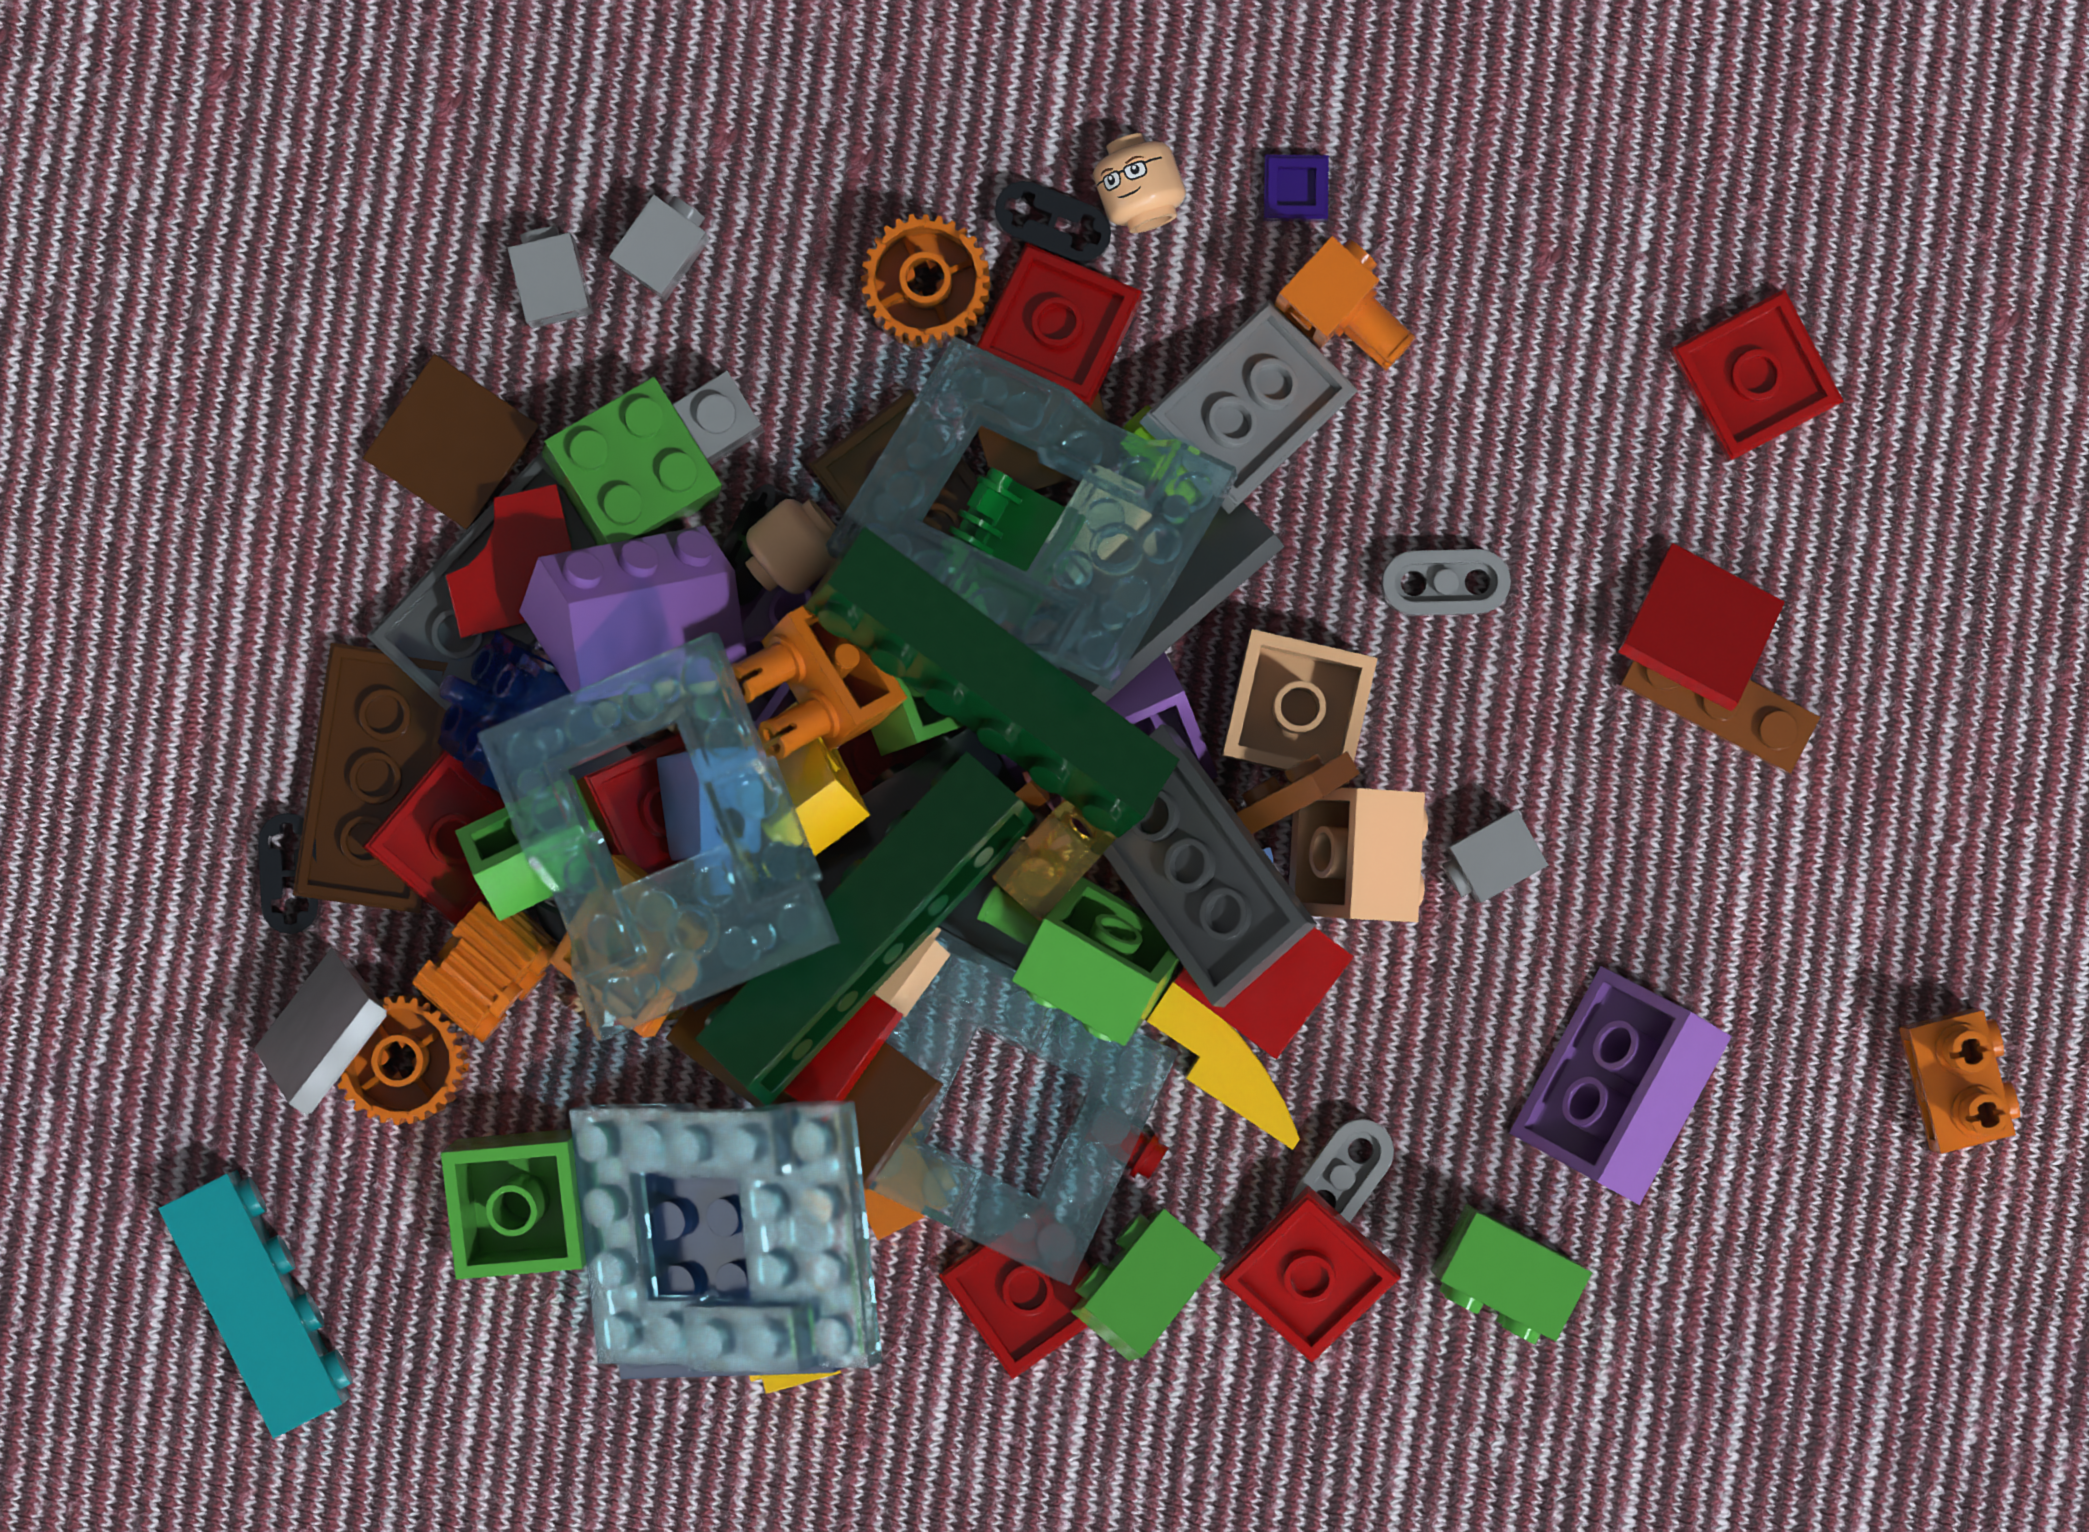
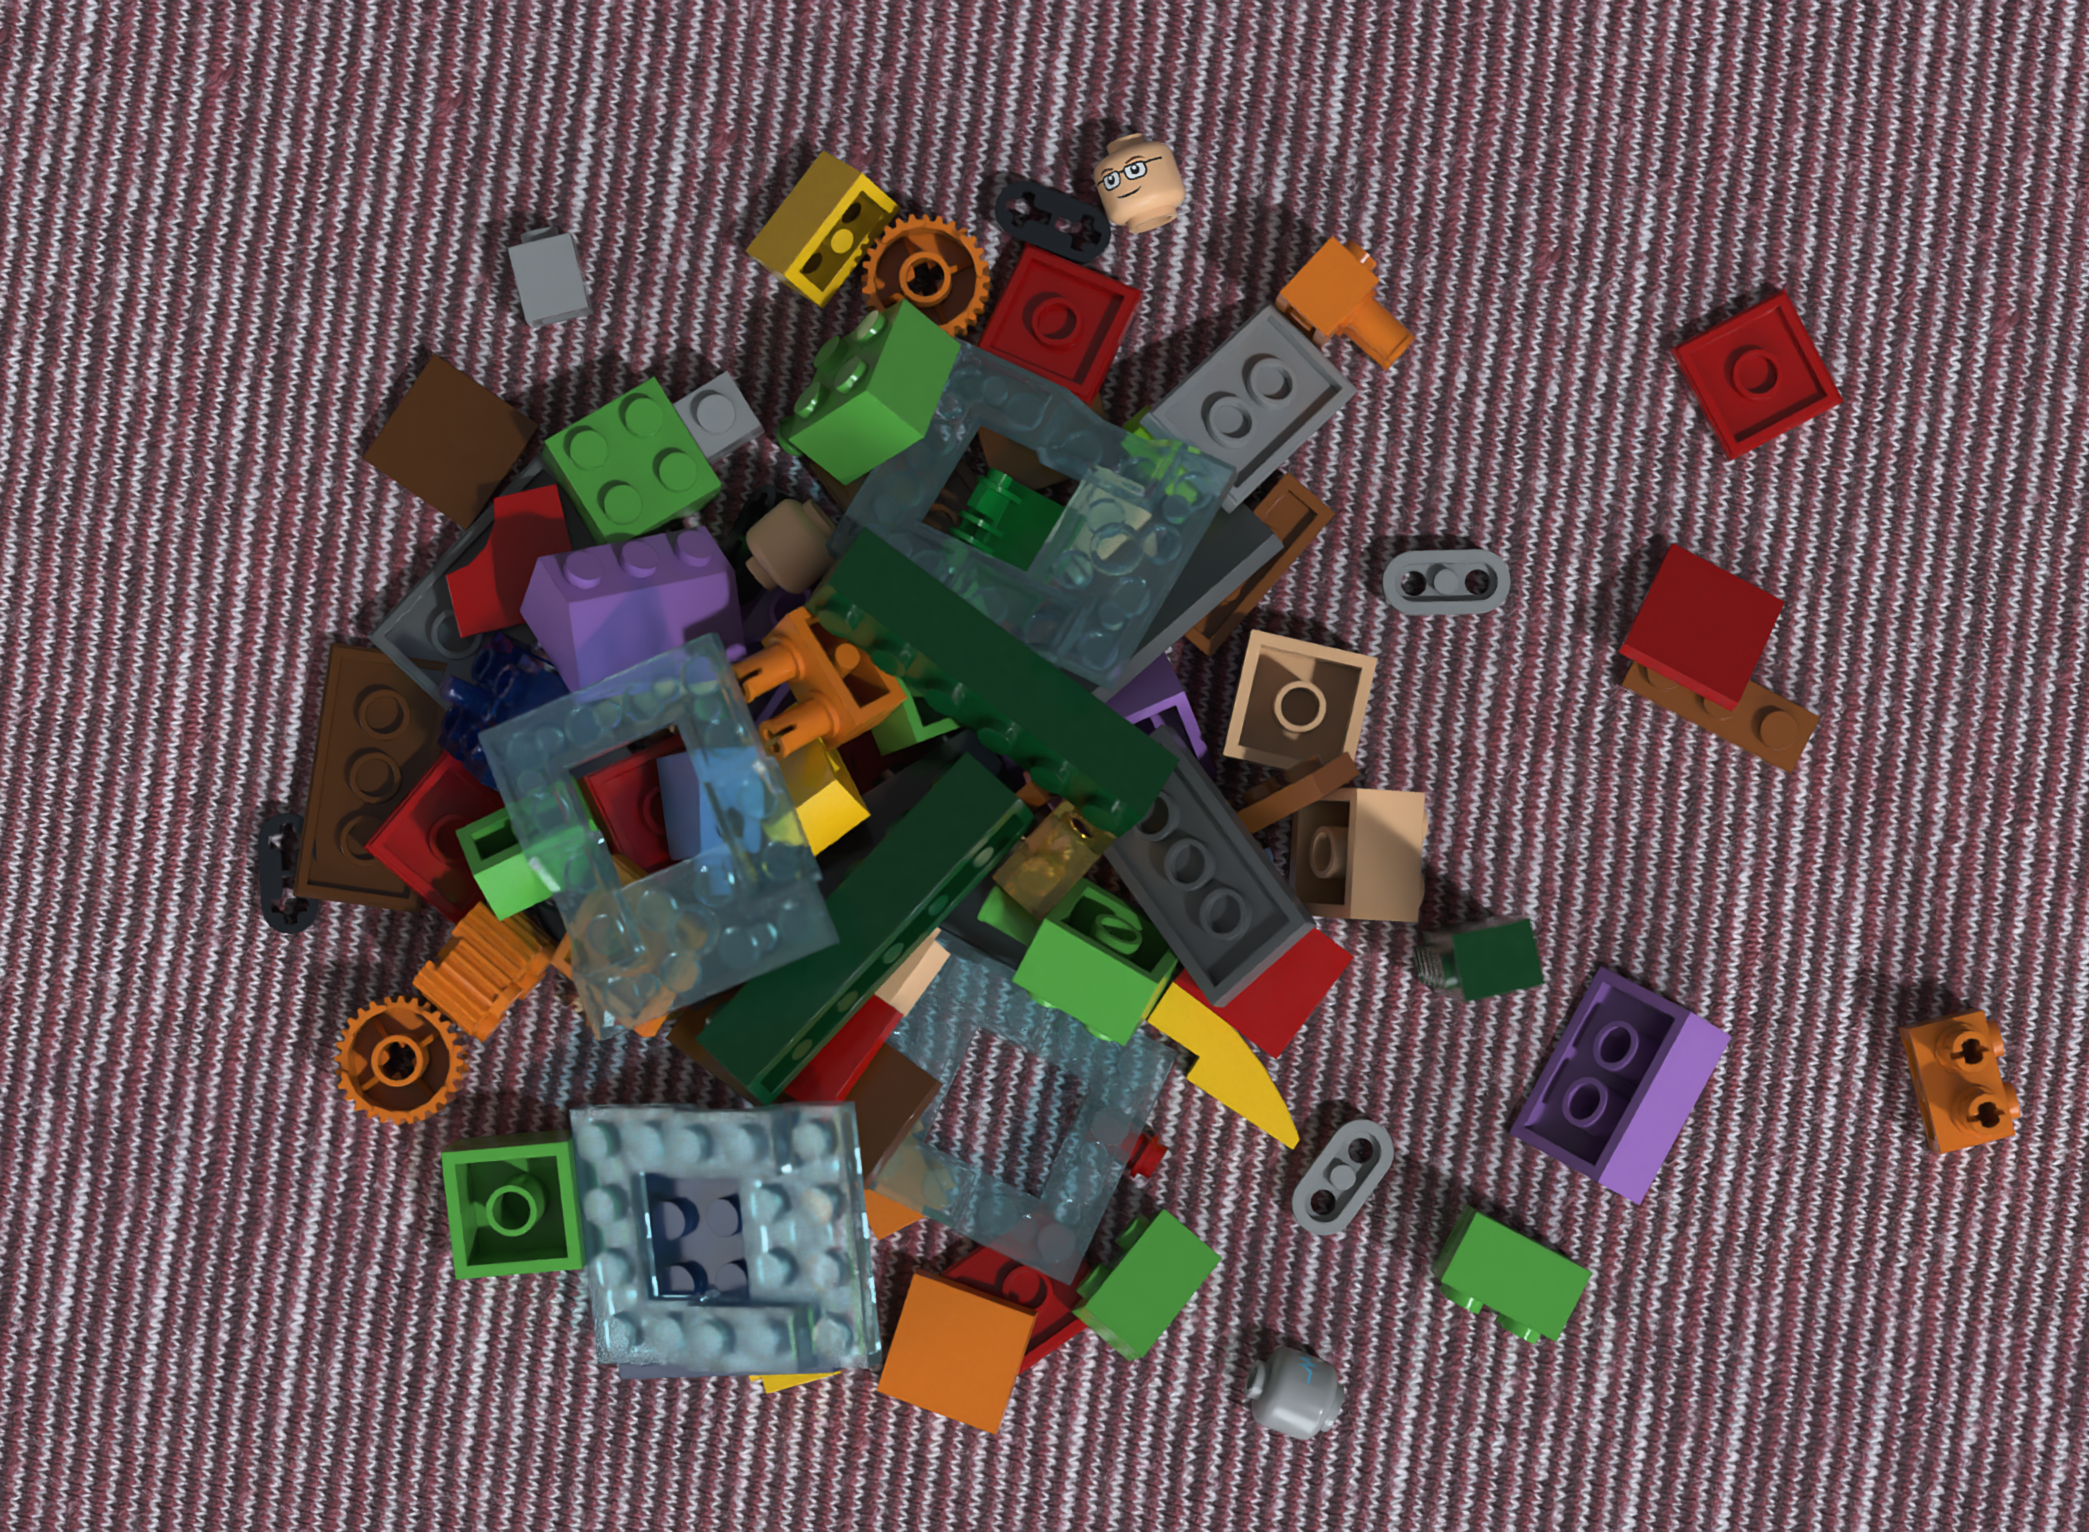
teal brick [158,1170,353,1439] -> none
light grey tile [254,948,387,1116] -> none
light grey brick [609,195,710,301] -> none
red tile [1219,1185,1401,1363] -> none
dark purple tile [1263,155,1329,222] -> none
light grey brick [1442,809,1548,903] -> none
none -> yellow brick [746,150,901,309]
none -> bright green brick [776,299,961,486]
none -> orange tile [876,1268,1038,1435]
none -> dark orange plate [1183,472,1336,658]
none -> light grey head [1244,1347,1344,1440]
none -> dark green brick [1412,914,1545,1003]

